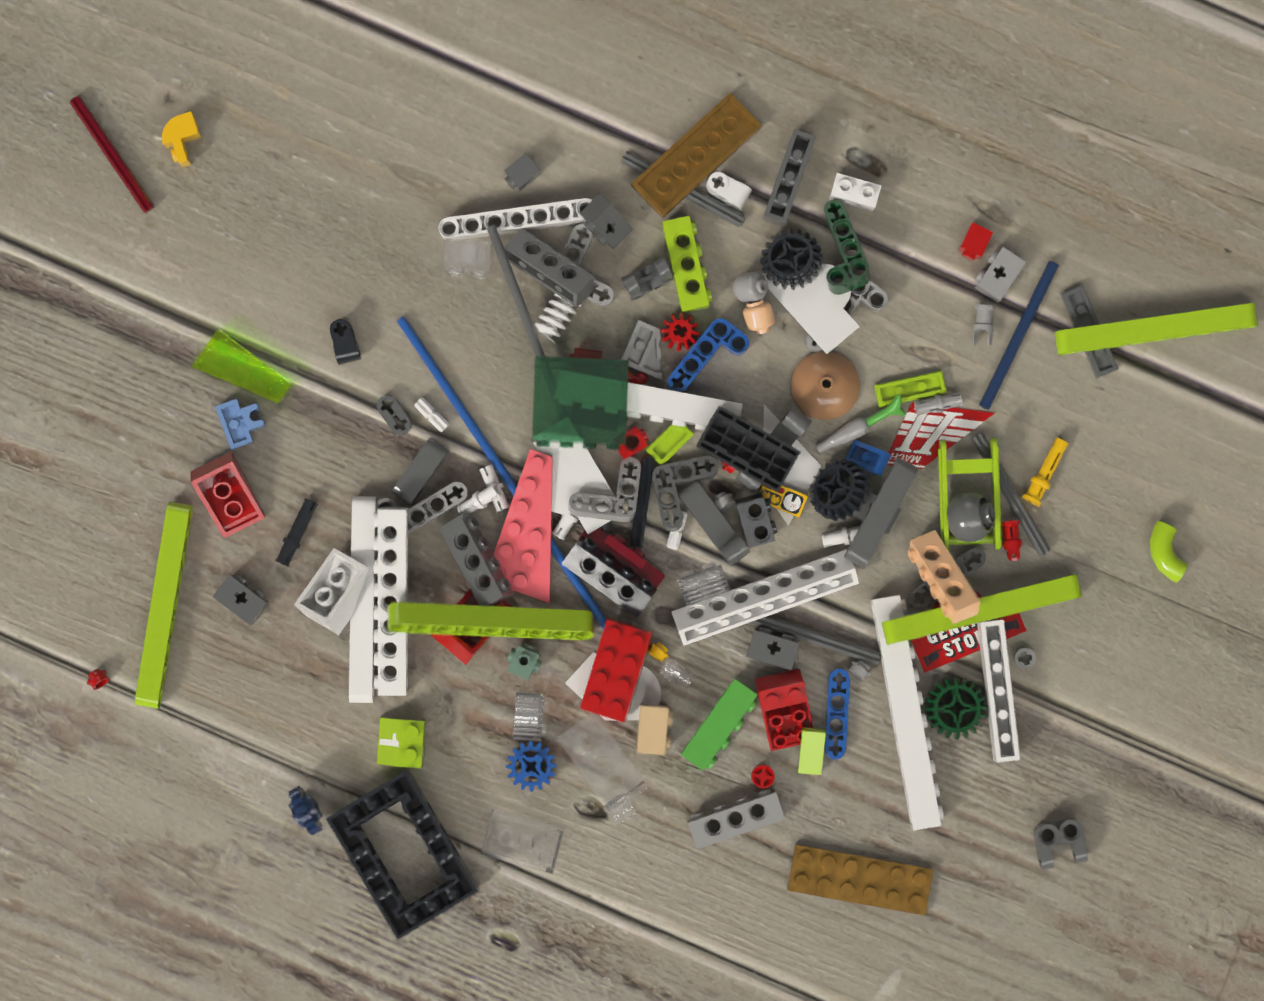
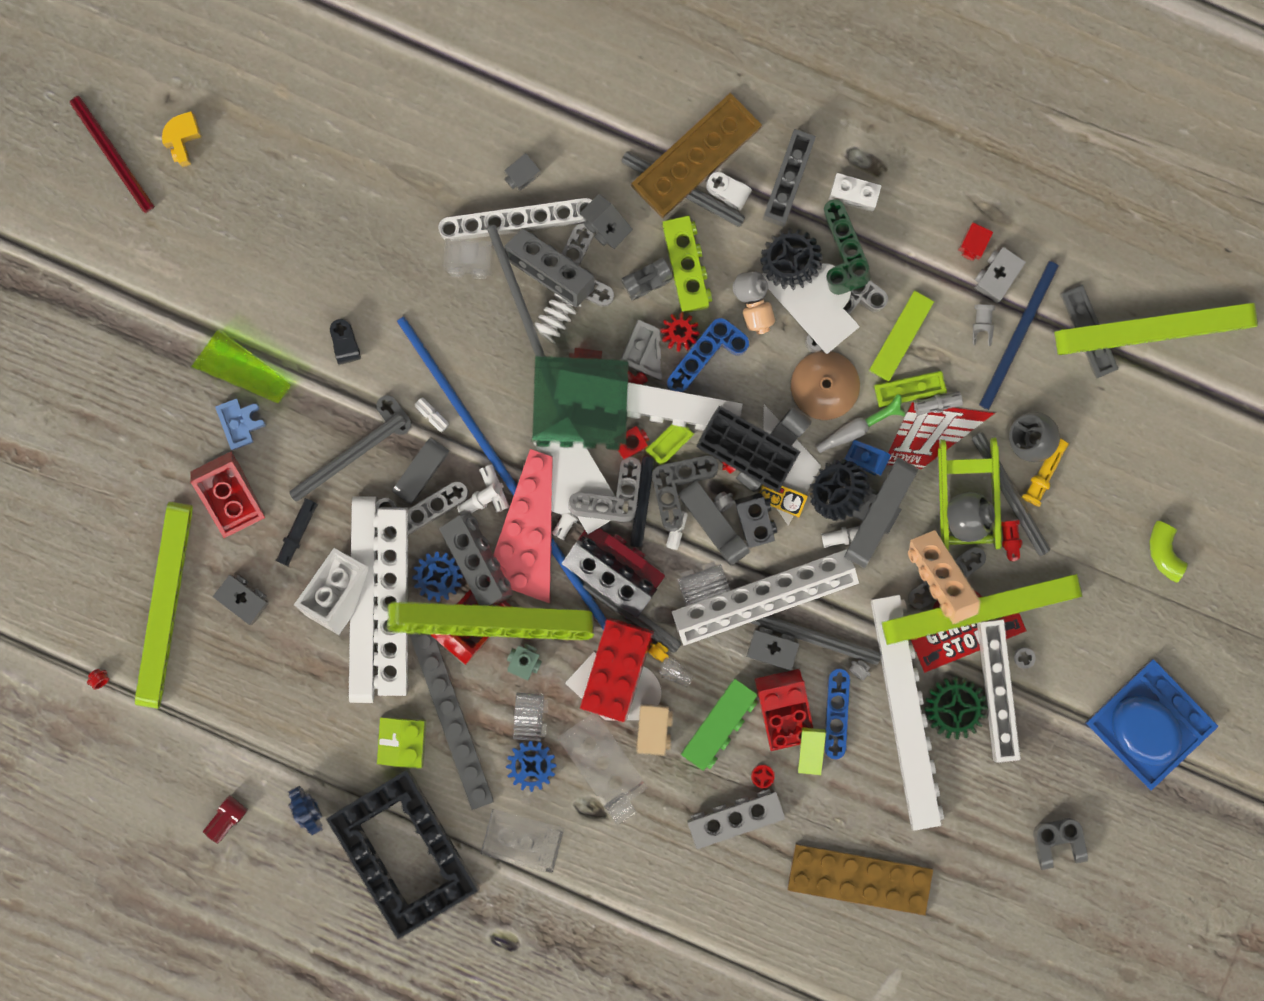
none -> dark red piece [202,795,248,844]
none -> dark grey axle [289,414,406,501]
none -> dark grey plate [409,633,494,810]
none -> blue gear [412,552,463,602]
none -> dark grey axle [583,581,681,653]
none -> lime tile [869,290,934,382]
none -> dark grey wheel [1009,412,1060,463]
none -> blue piece [1085,659,1219,790]

